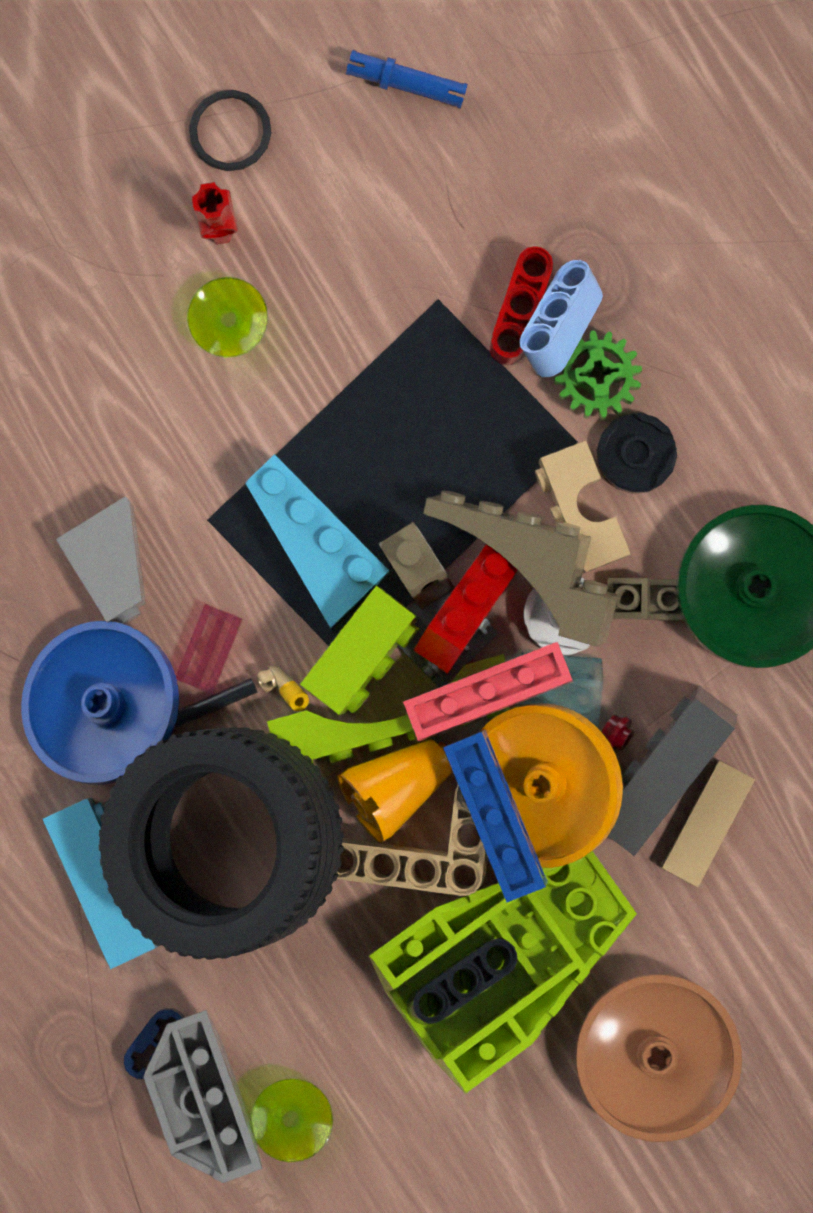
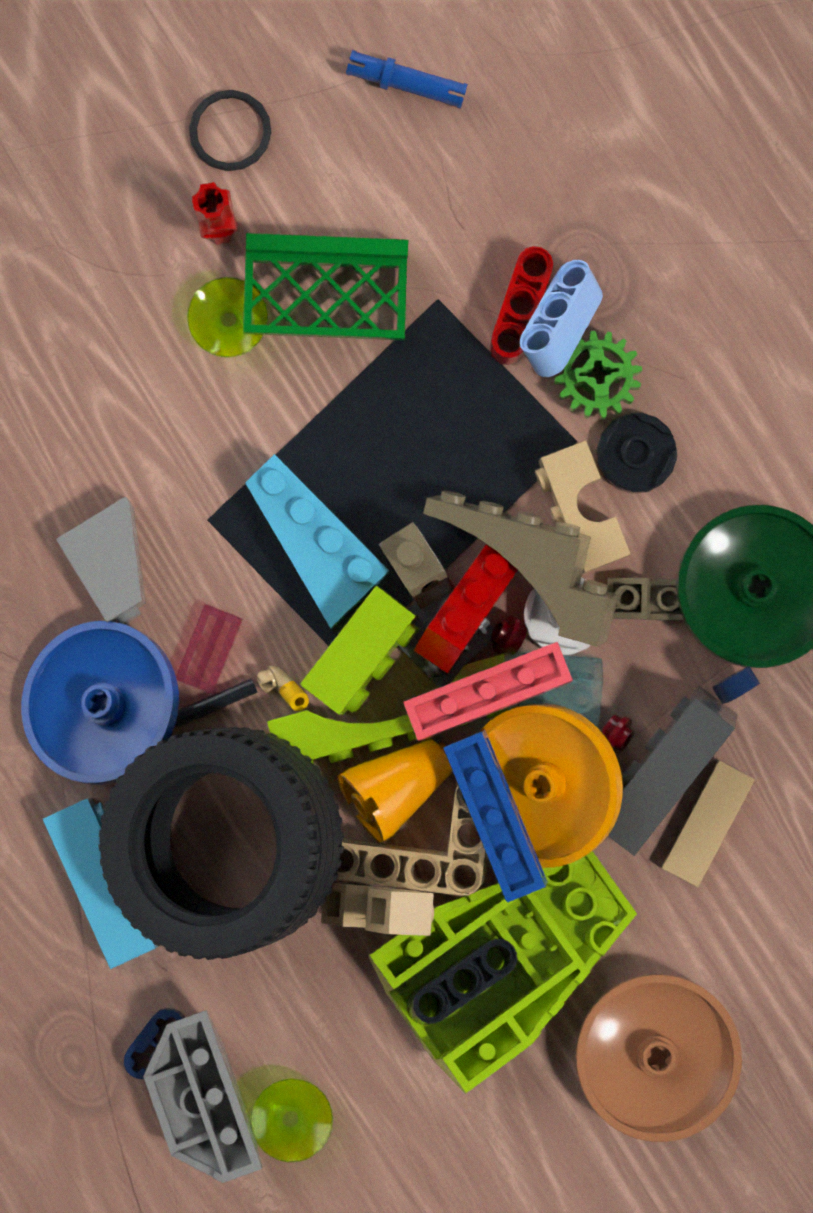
none -> green fence [243,233,409,340]
none -> tan arch [321,882,434,936]
none -> dark red plate [491,615,527,655]
none -> dark blue beam [712,666,760,705]

